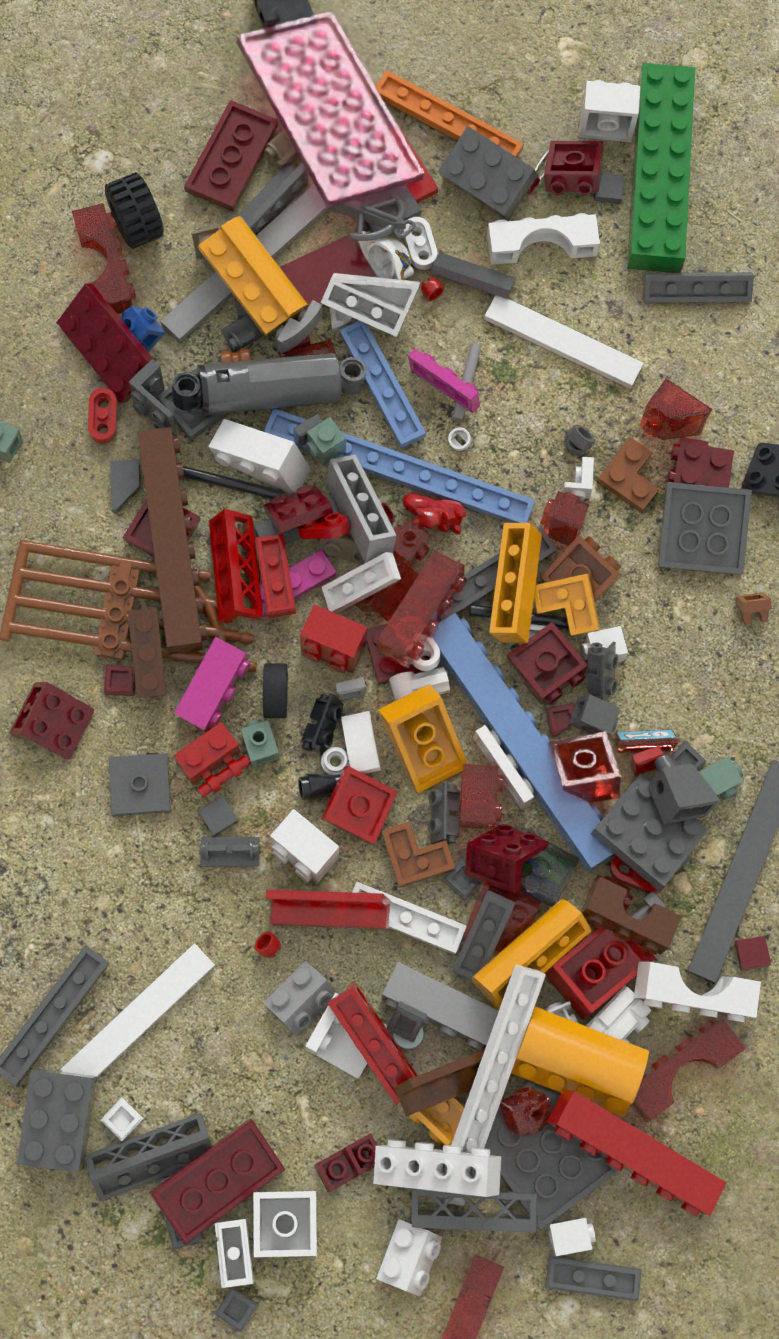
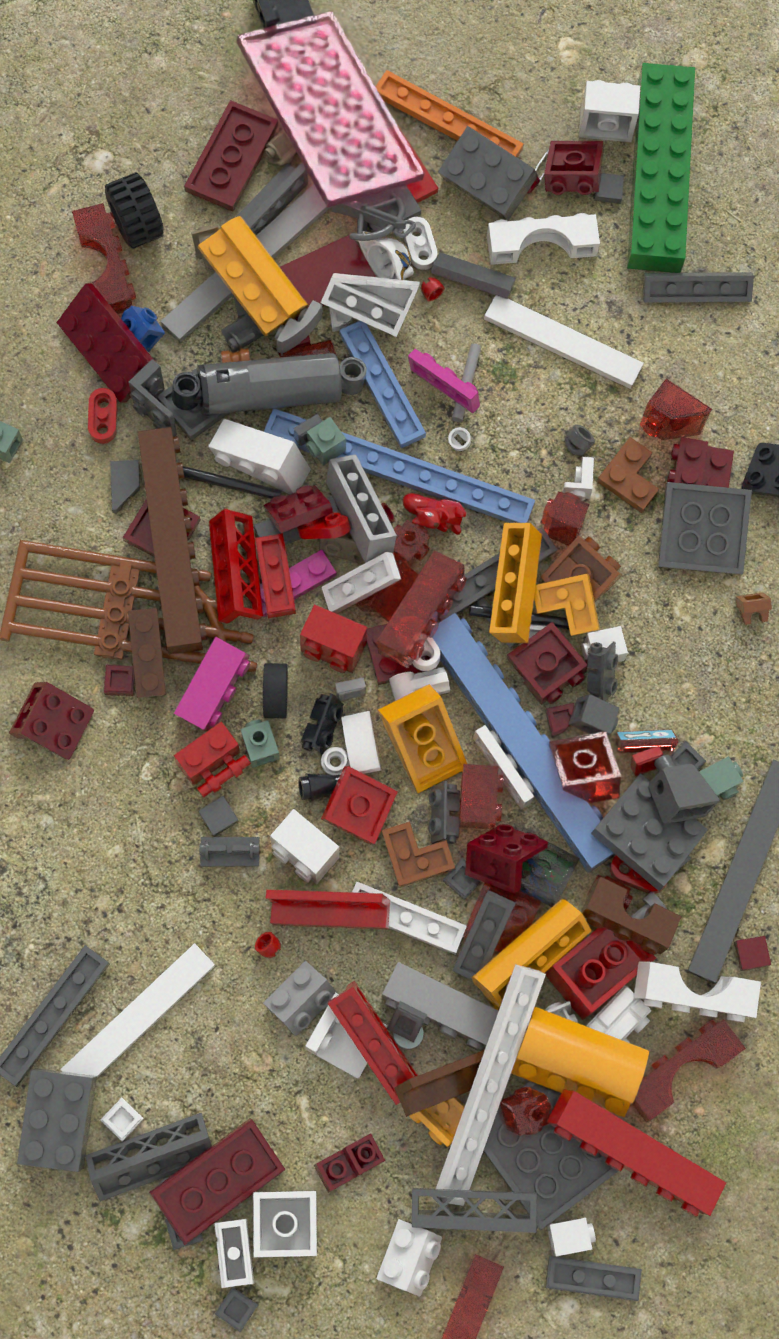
dark grey plate [109,753,171,816] -> none
white brick [373,1139,501,1197] -> none

